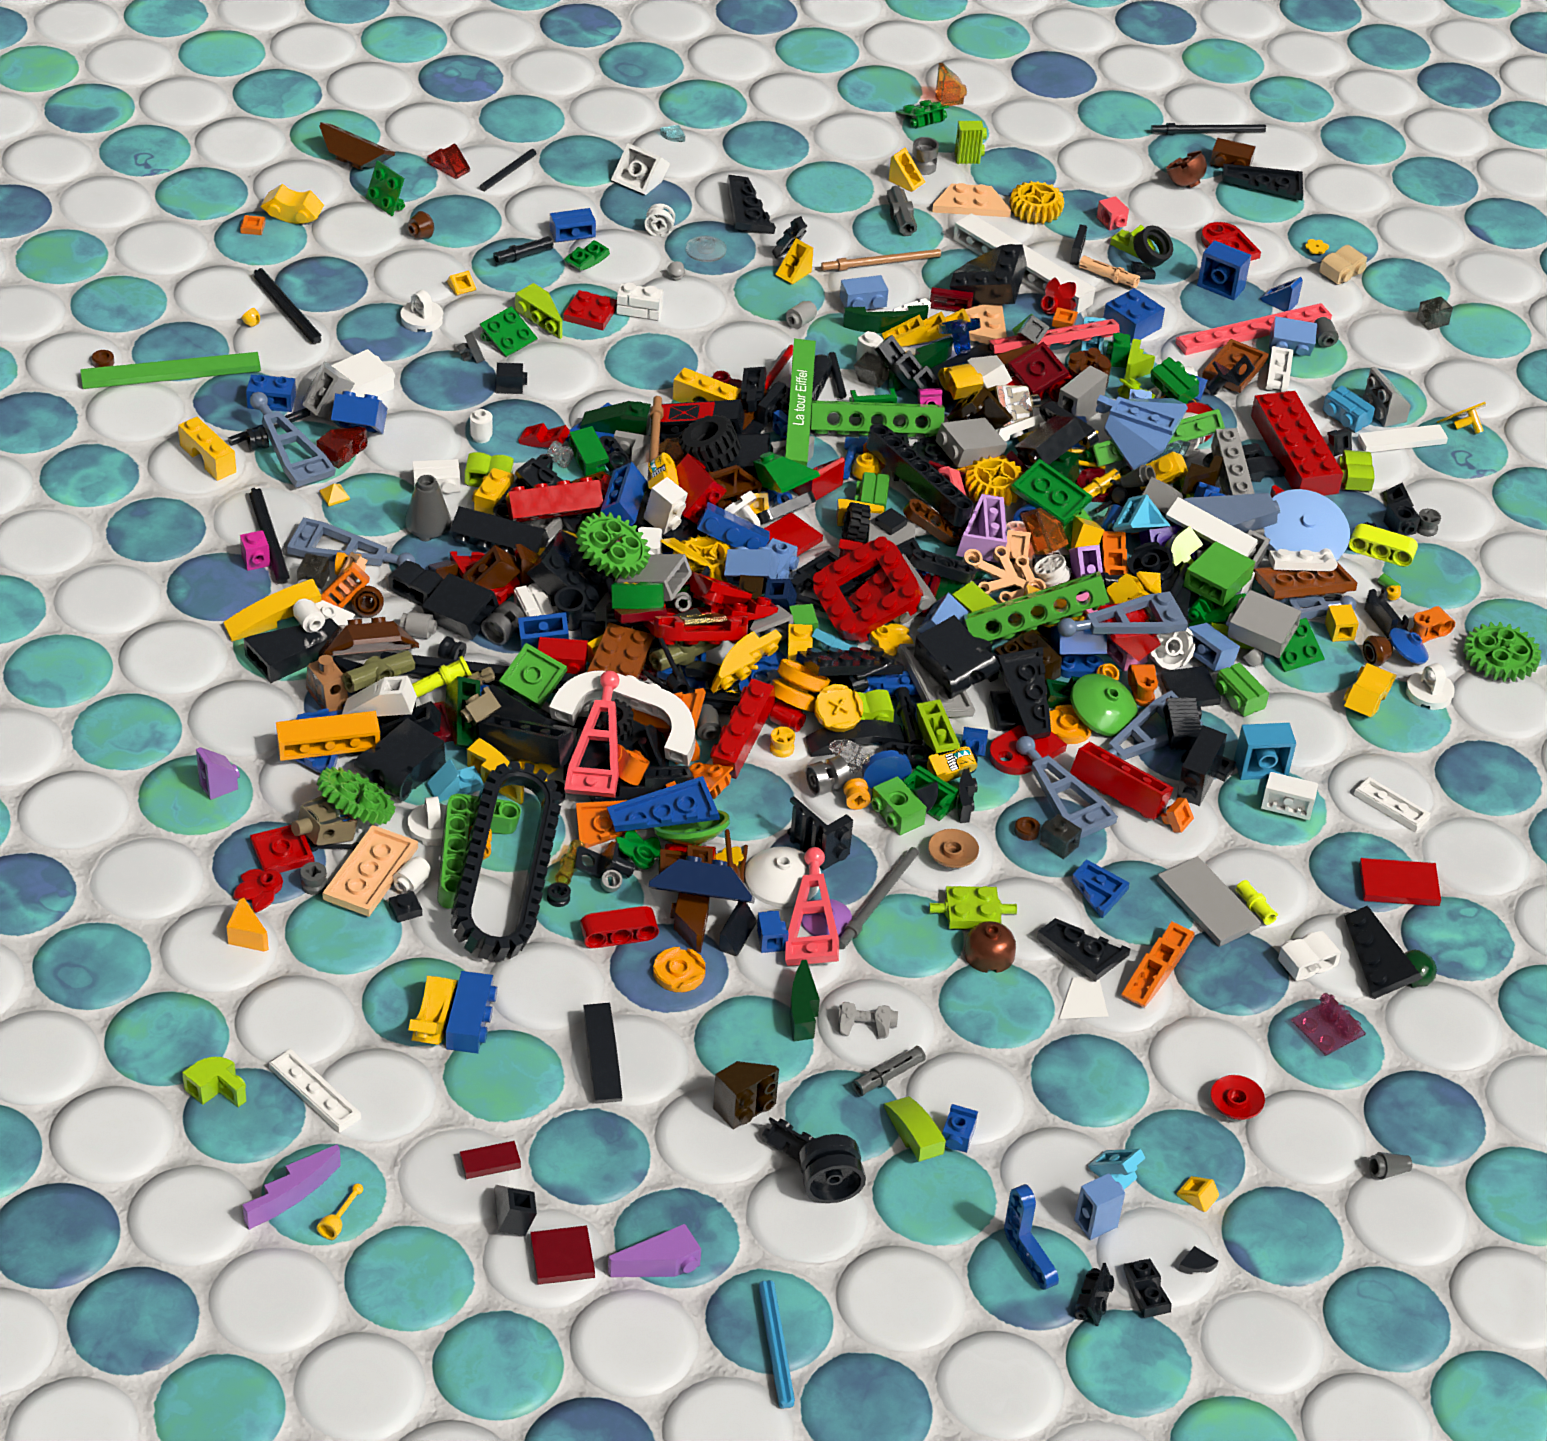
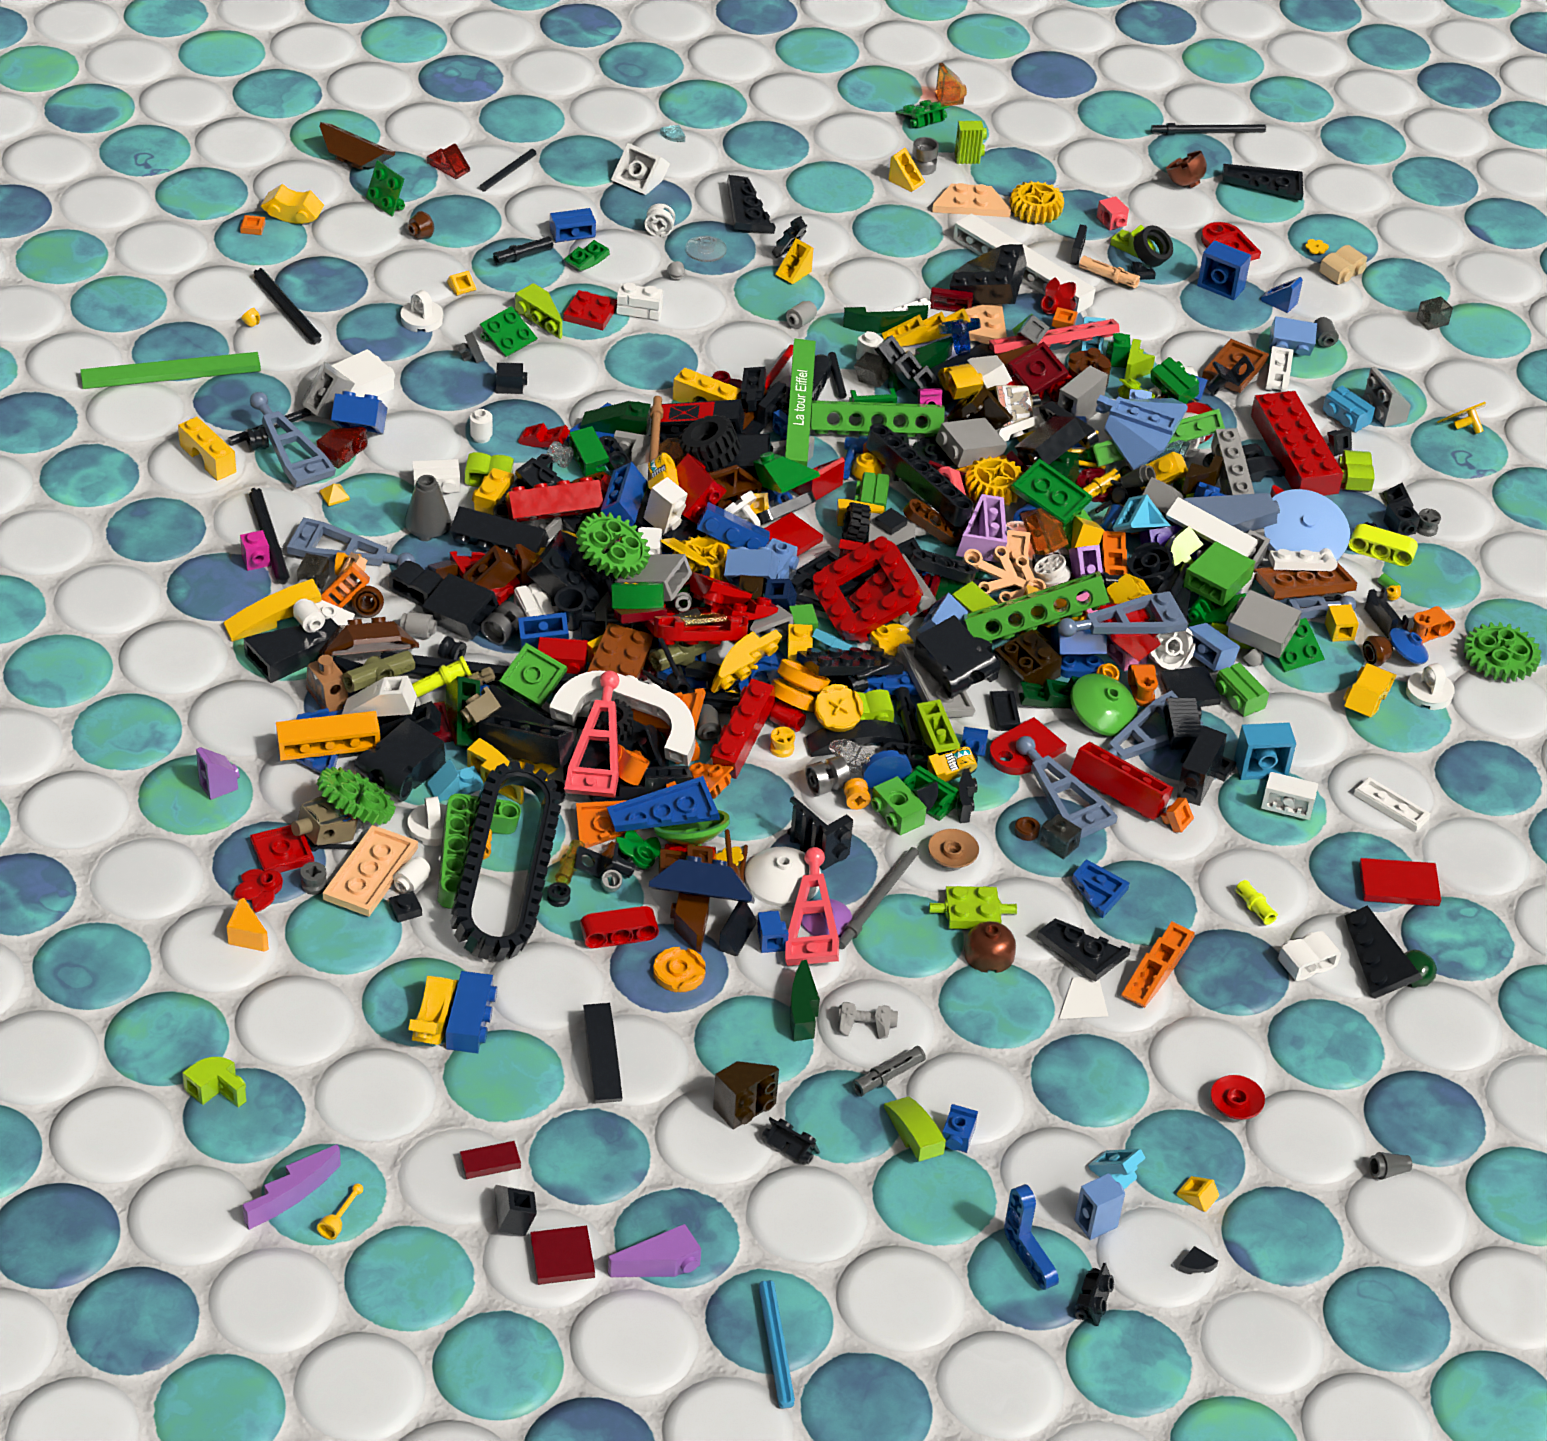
reddish brown tile [92,350,115,368] -> none
blue brick [246,374,296,412] -> none
white tile [269,1049,361,1133] -> none
black wheel [799,1134,866,1204] -> none
medium nougat bar [821,249,941,271] -> none
medium blue brick [840,275,889,310] -> none
dark grey piece [887,186,917,236] -> none
black wing [997,647,1051,739] -> none
light orange tile [1049,705,1092,744] -> none
blue brick [1103,288,1165,344] -> none
black slope [1123,1258,1172,1318] -> none
yellow slope [1136,571,1161,594] -> none
light grey tile [1157,856,1261,947] -> none
coral tile [1175,303,1332,355] -> none
reddish brown brick [1210,138,1256,168] -> none
clear pink hinge [1291,993,1366,1056] -> none
white tile [1358,424,1448,452] -> none

